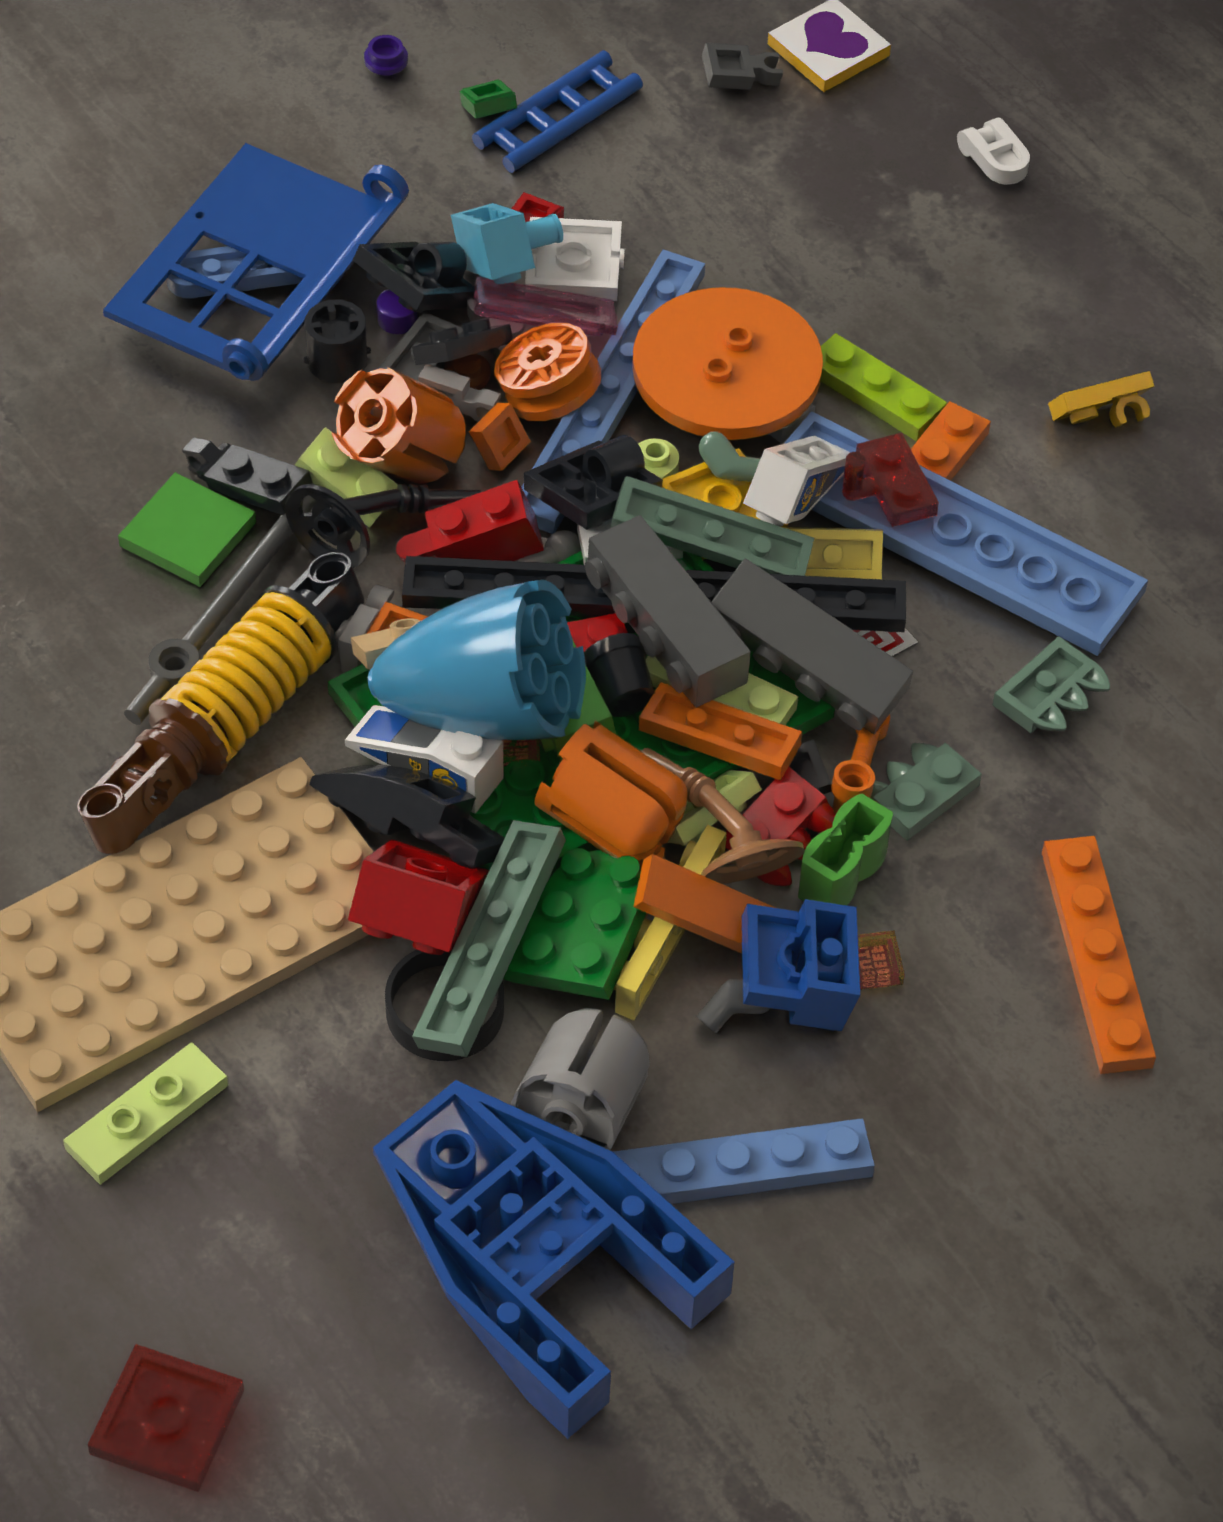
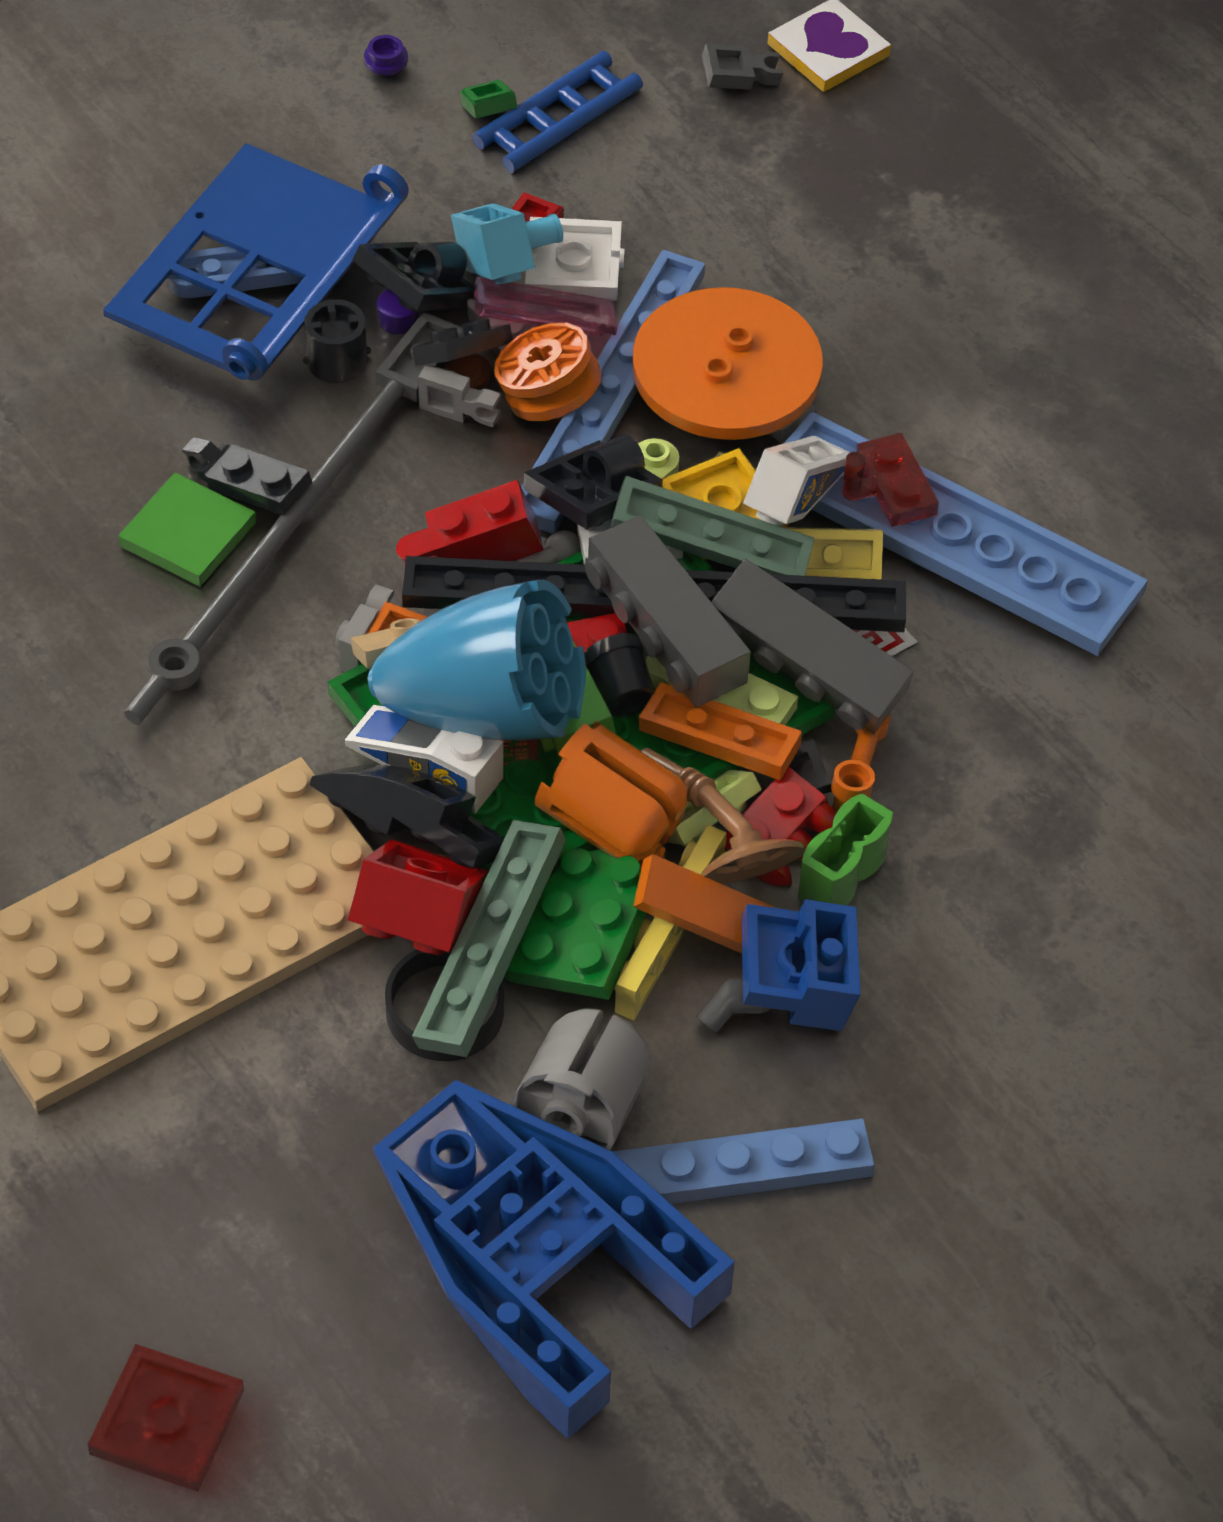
yellowish green plate [63,1042,228,1185] -> none
piece [77,552,364,854] -> none
black dish [285,484,481,568] -> none
yellowish green plate [295,427,398,528] -> none
orange cylinder [332,367,466,484] -> none
orange plate [469,403,531,471] -> none
sand green arm [699,431,761,482] -> none
lime plate [821,333,947,442] -> none
clear yellow tile [858,930,905,990] -> none
sand green plate [870,743,982,841] -> none
orange plate [904,401,991,481] -> none
white plate [957,117,1030,185] -> none
sand green plate [992,636,1110,733] -> none
orange plate [1042,836,1156,1074] -> none
yellow plate [1048,371,1155,427] -> none

